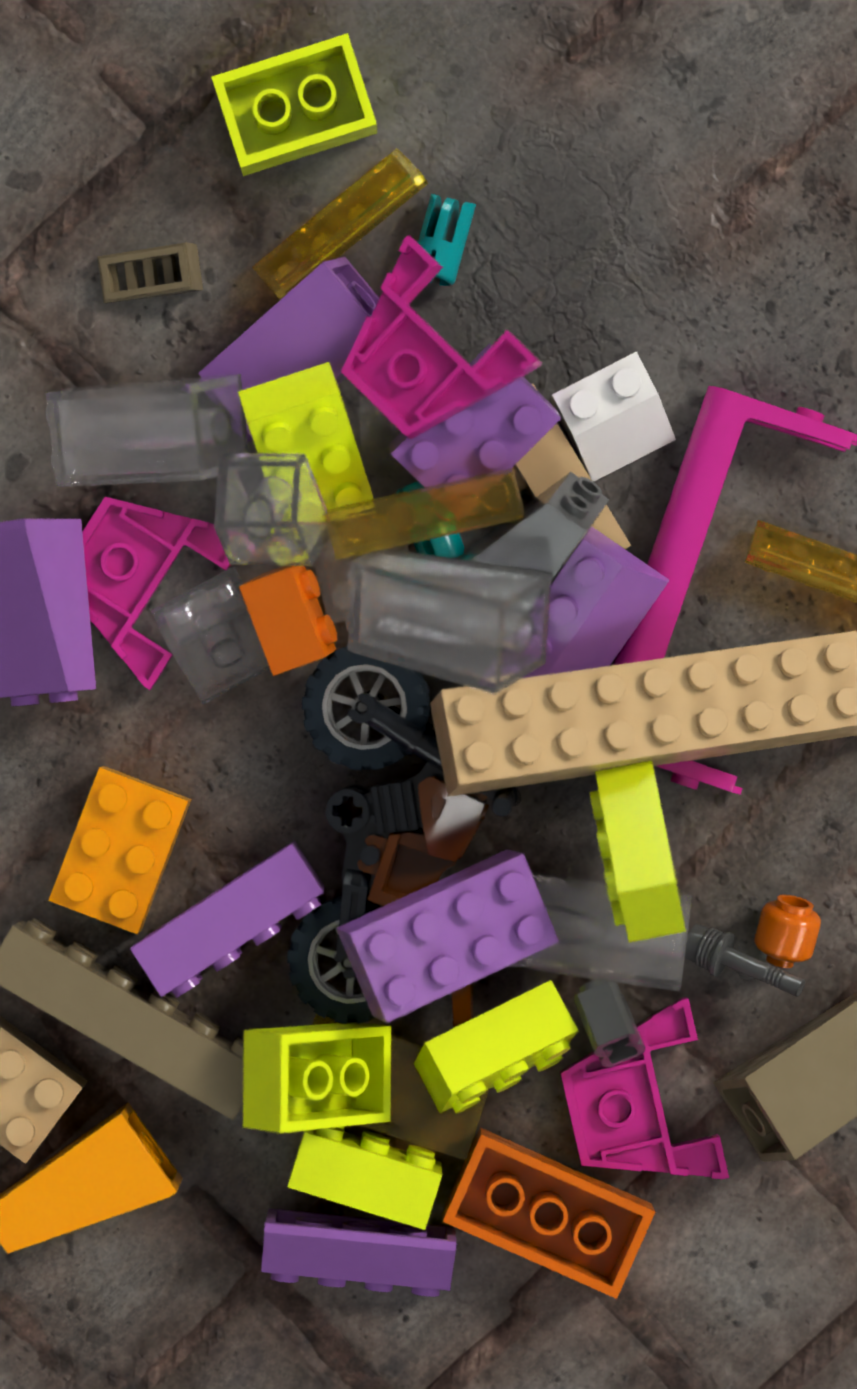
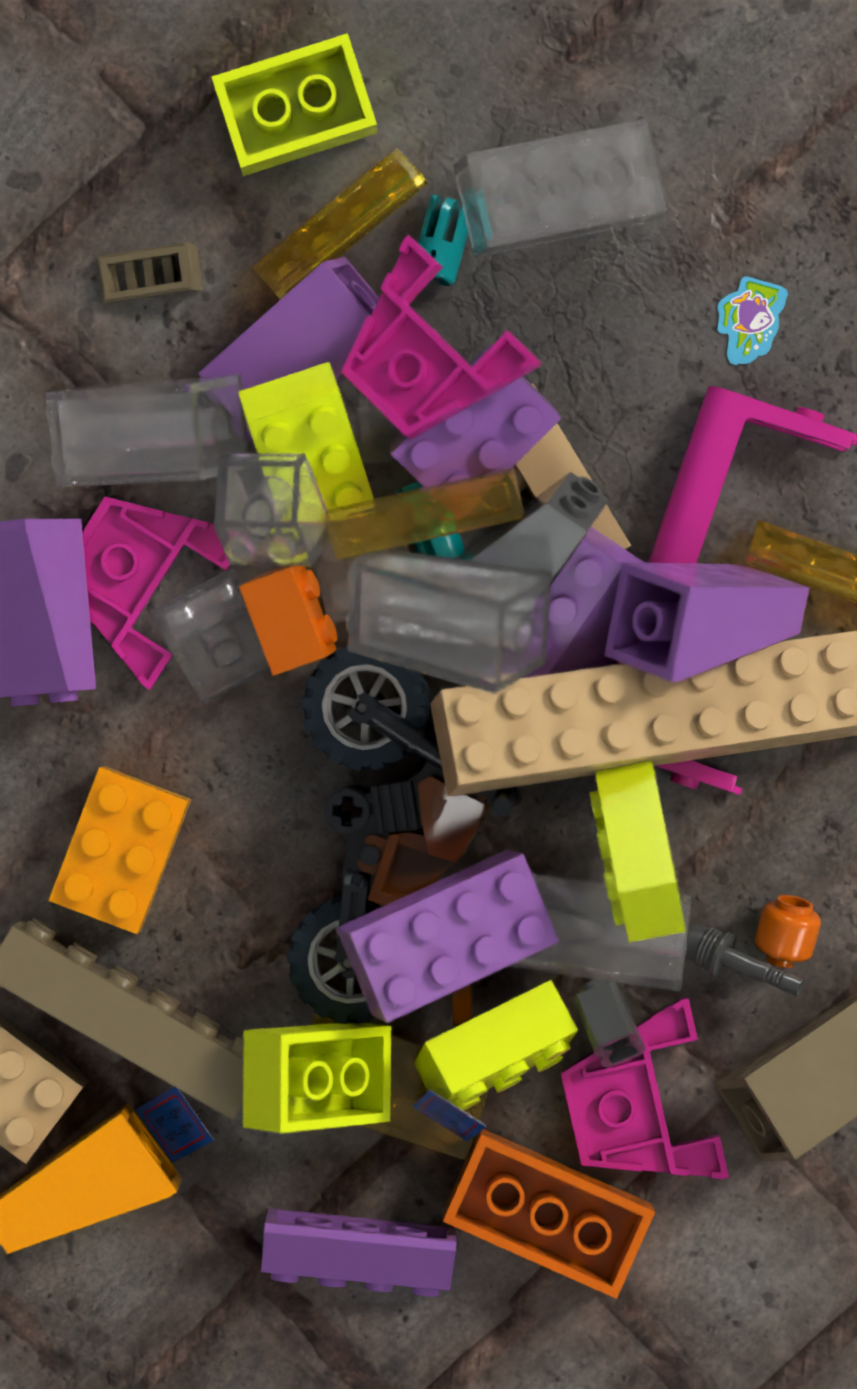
medium lavender brick [130,840,325,998] -> none
neon yellow brick [287,1126,442,1230] -> none
white slope [549,351,676,482] -> none
none -> blue sticker [135,1087,214,1163]
none -> blue sticker [412,1090,486,1142]
none -> clear brick [453,119,667,258]
none -> medium lavender slope [604,562,809,682]
none -> sticker [717,276,788,365]

